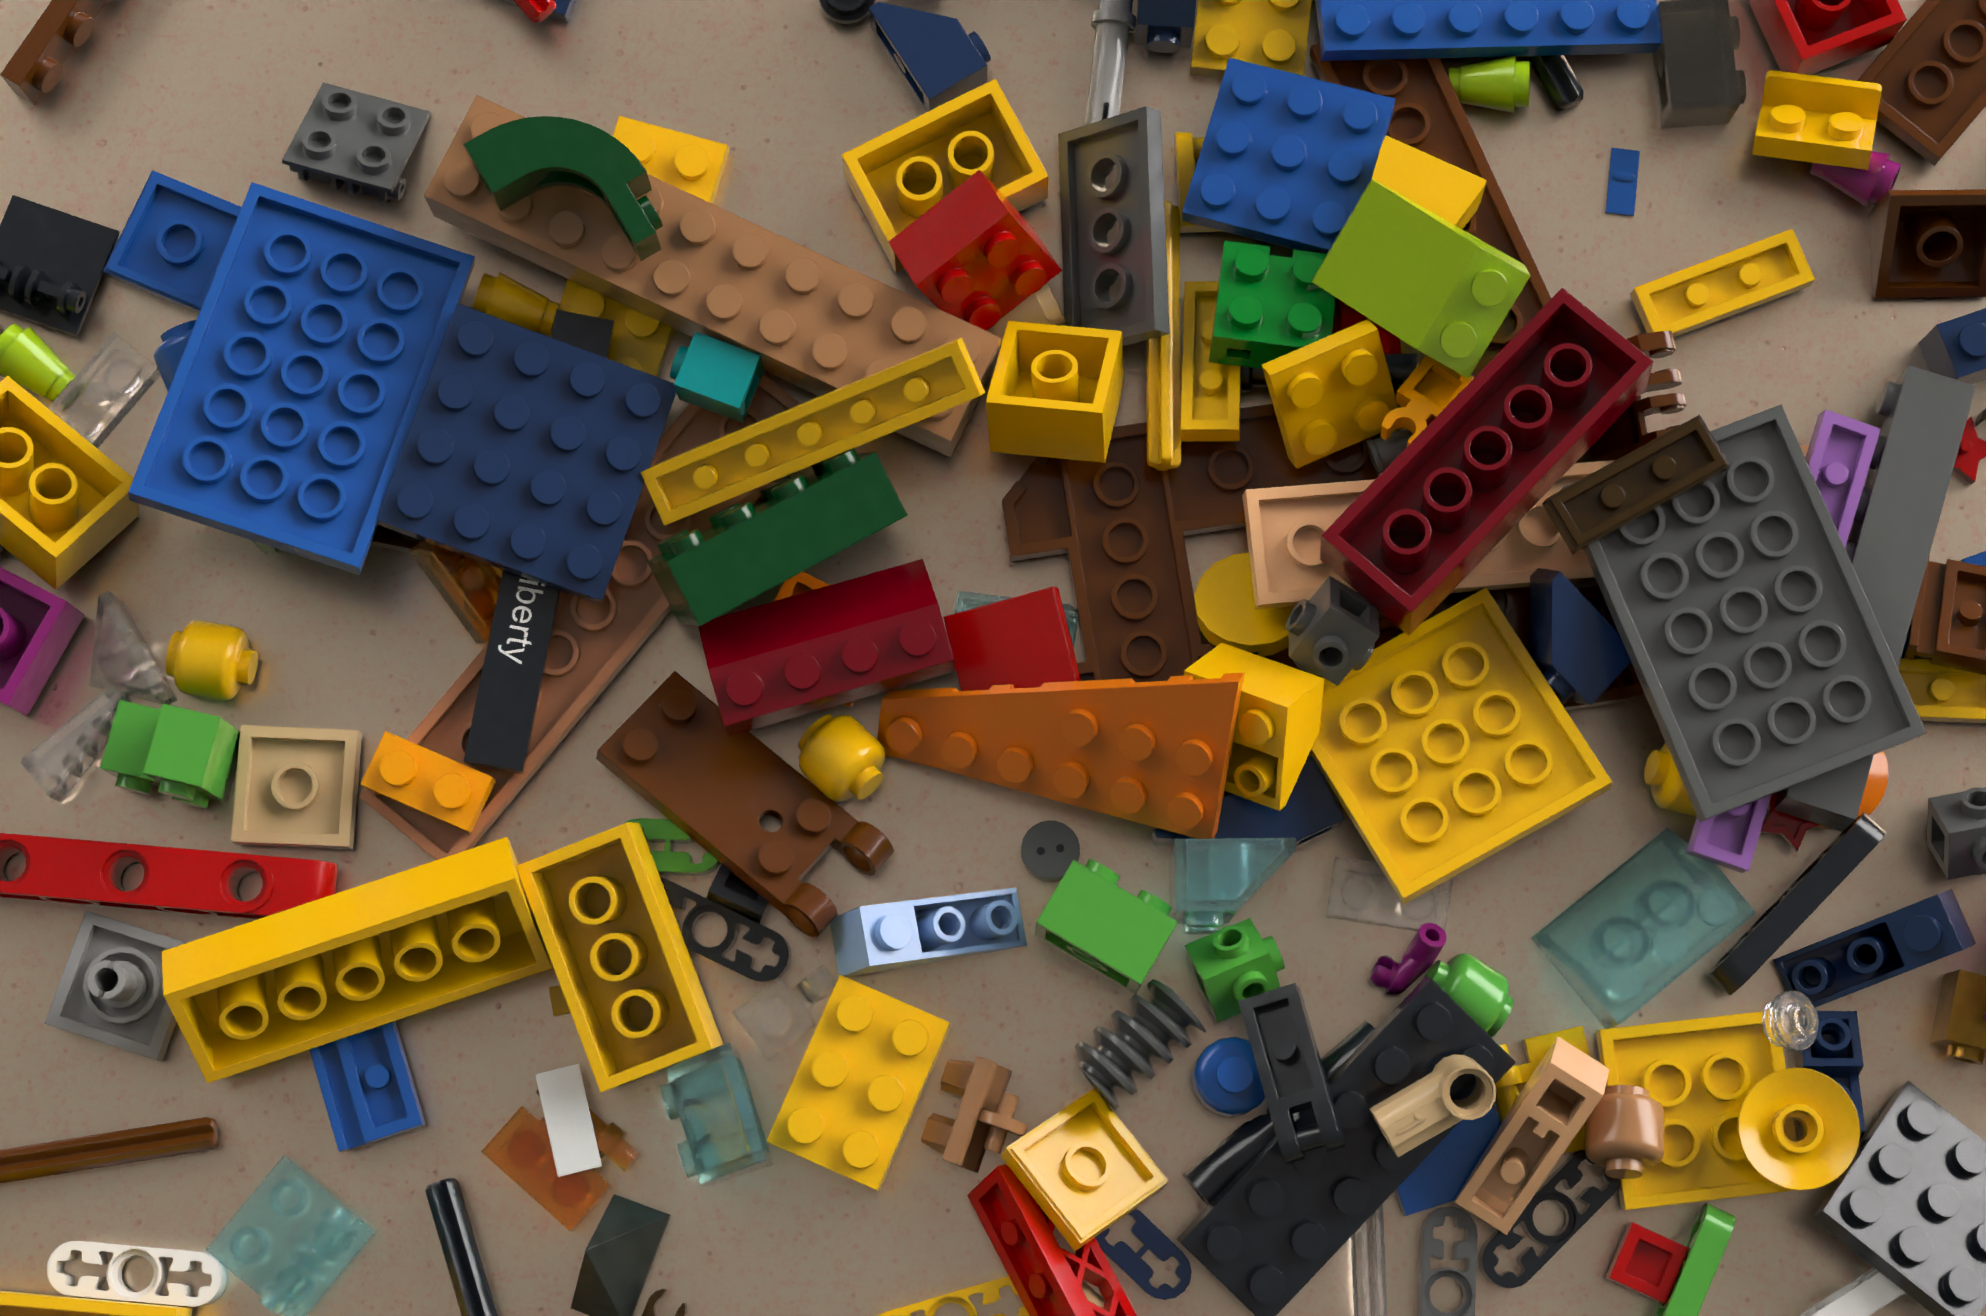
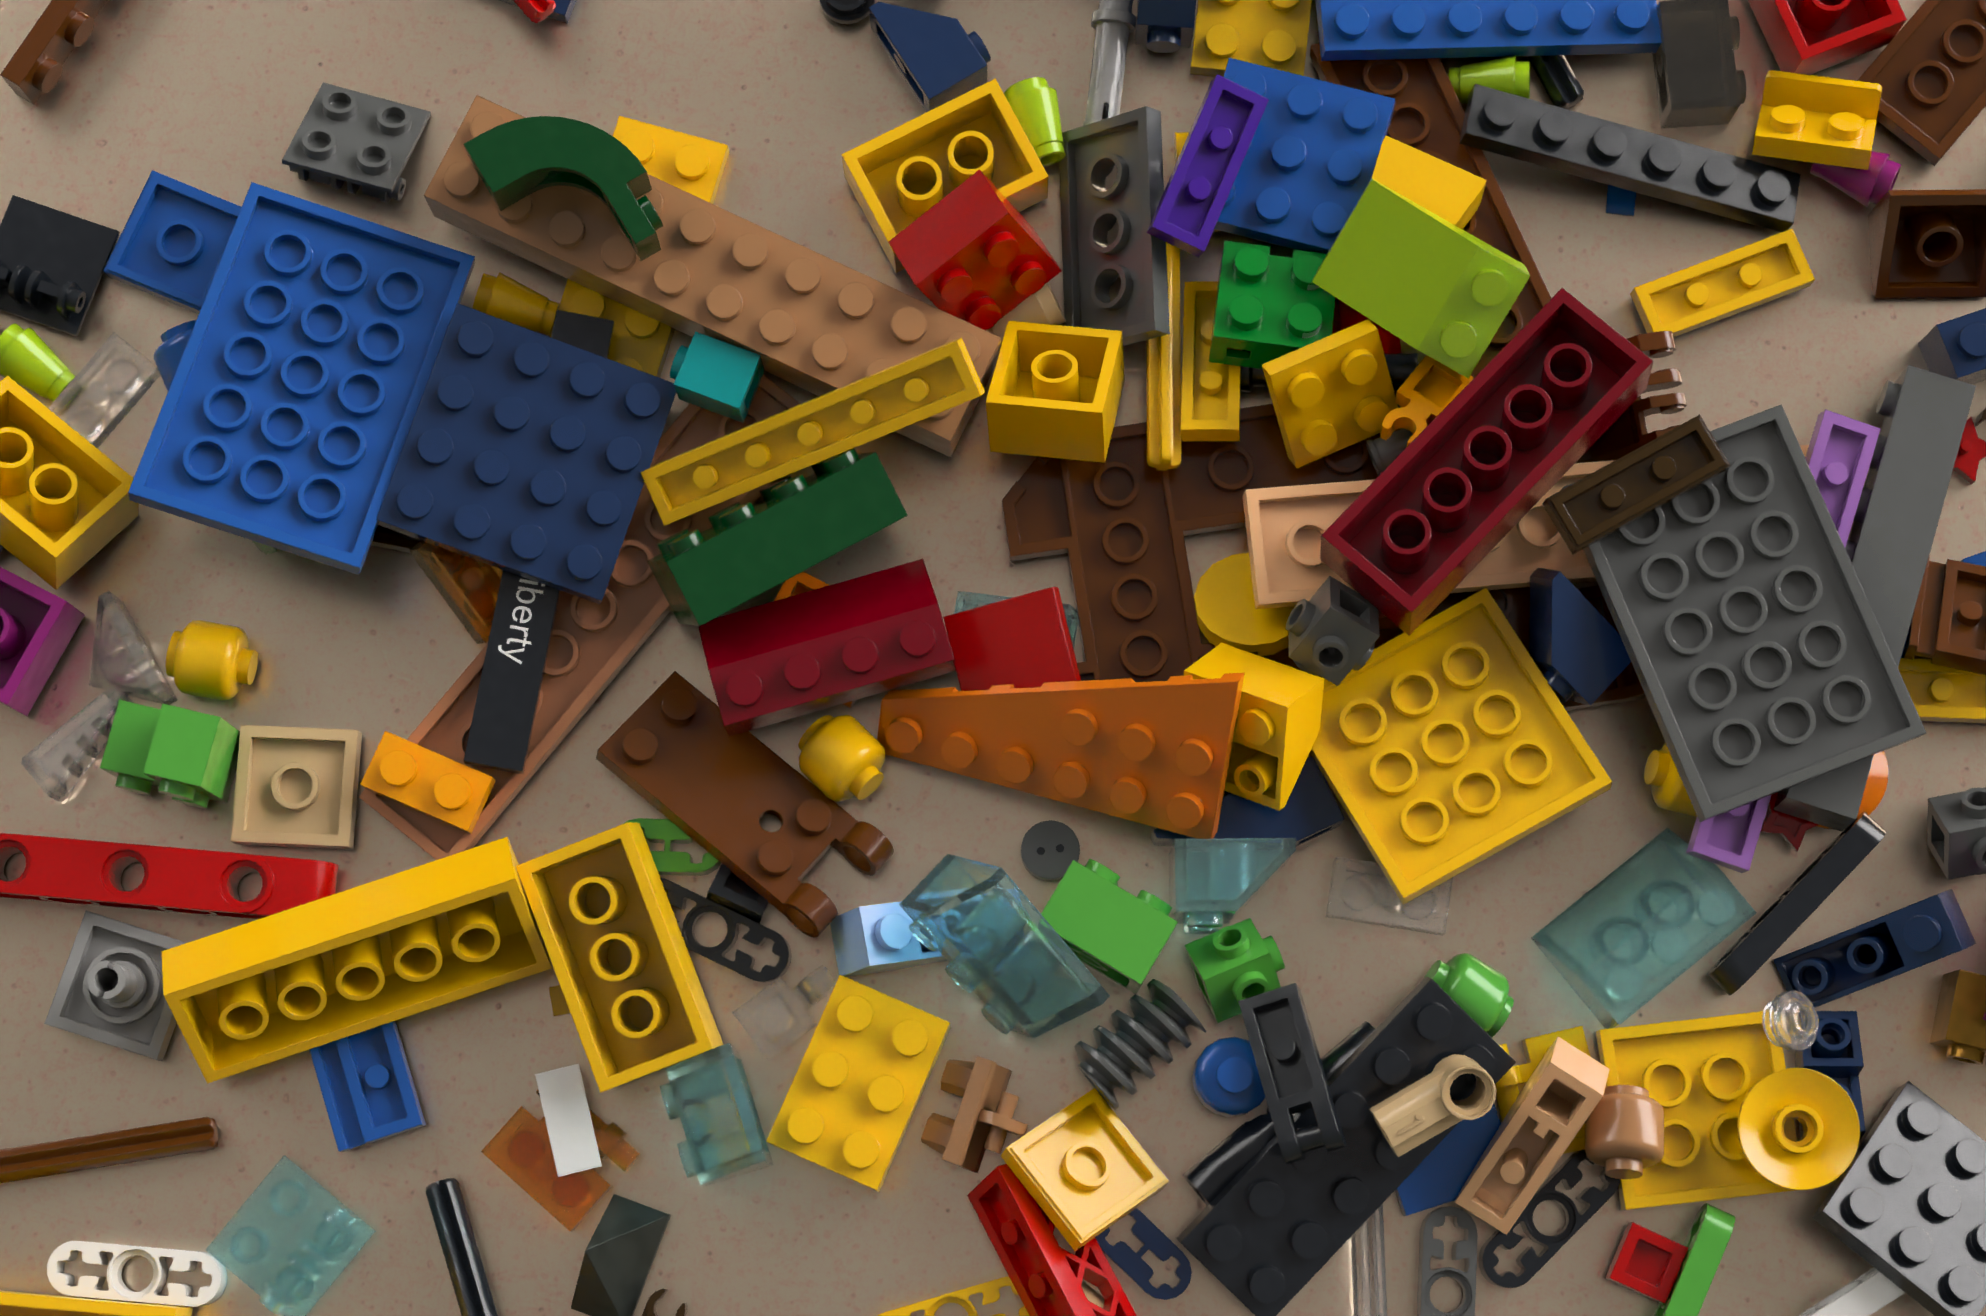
magenta arm [1369,923,1447,995] -> none
none -> clear light blue slope [899,854,1110,1038]
none -> lime cone [1004,77,1066,167]
none -> dark purple plate [1146,74,1269,258]
none -> black plate [1459,84,1801,232]

